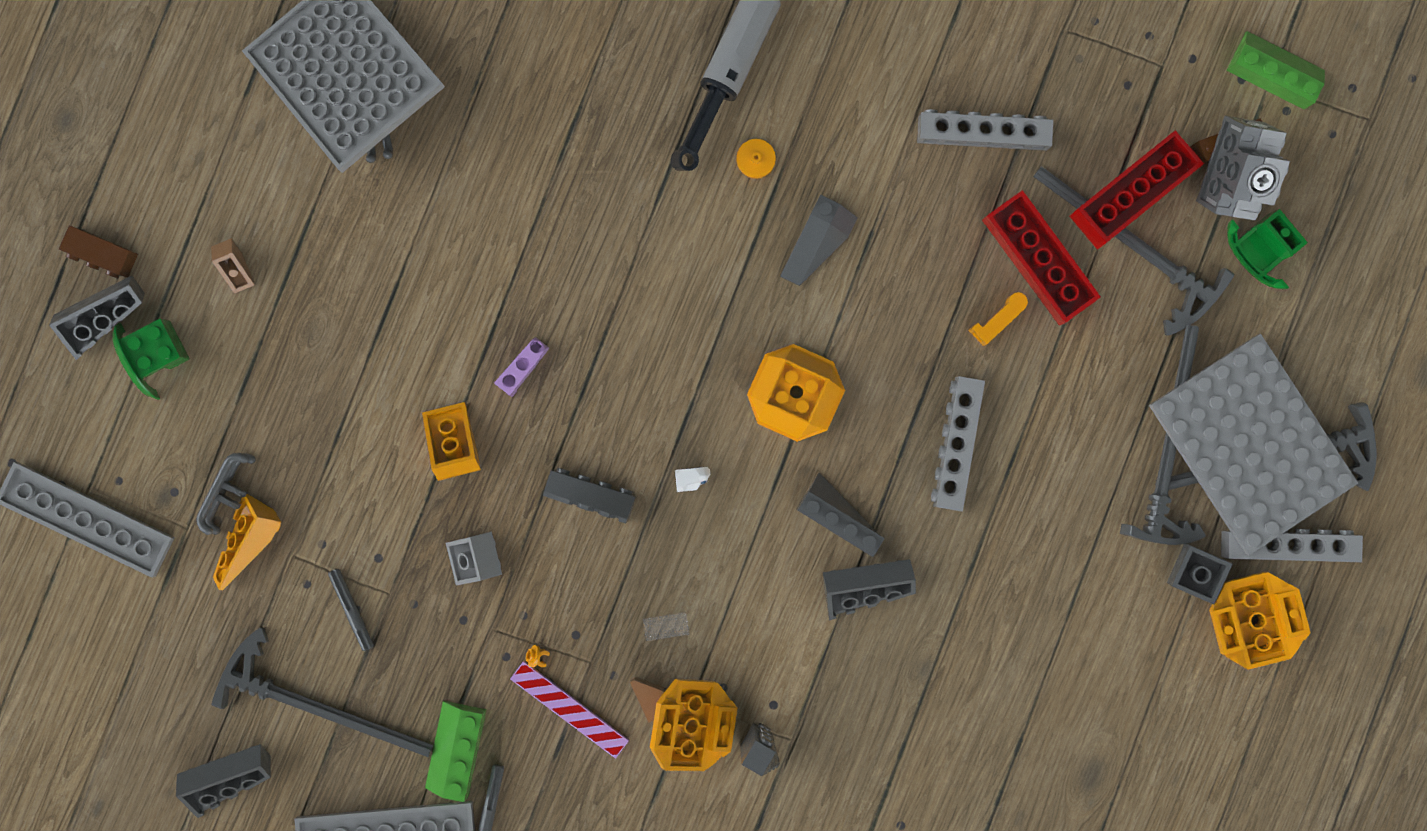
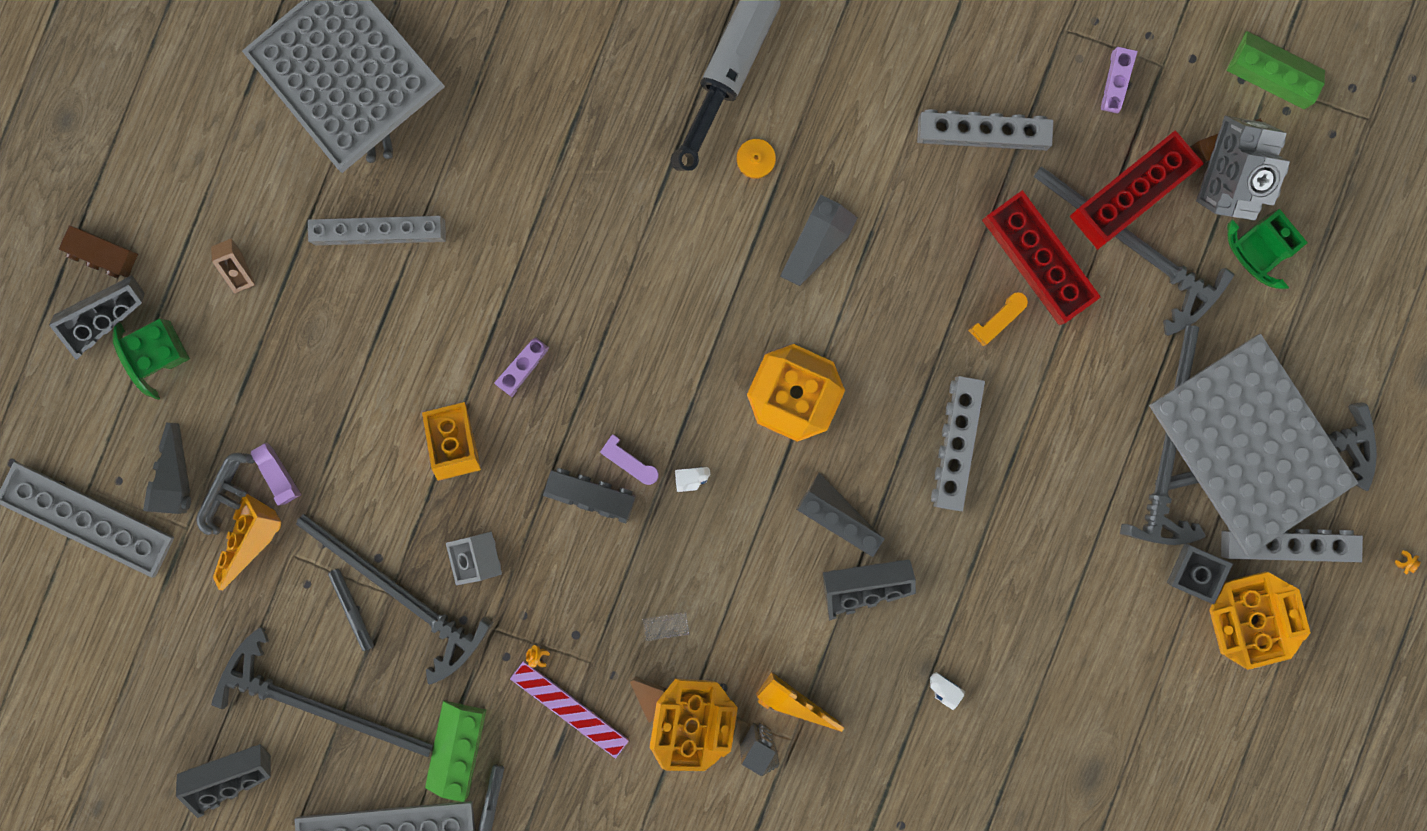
none -> dark grey wedge [143,422,191,514]
none -> lavender leg [251,443,301,505]
none -> dark grey piece [296,514,494,685]
none -> light grey brick [308,216,446,246]
none -> lavender leg [600,434,659,485]
none -> light orange wedge [756,672,844,732]
none -> white rock [930,672,965,710]
none -> lavender leg [1101,47,1137,114]
none -> light orange plate [1394,550,1421,575]

